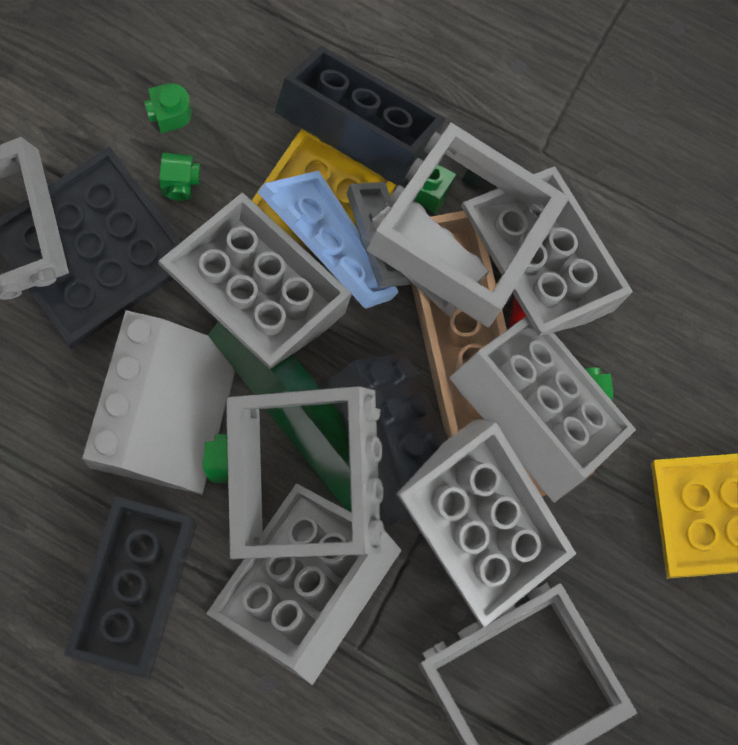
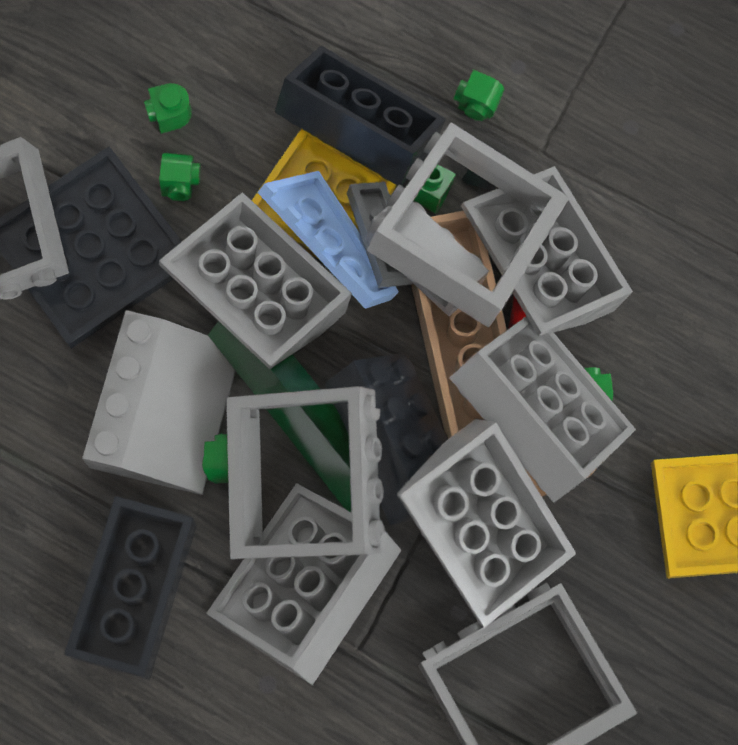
none -> green plate [453,70,504,121]

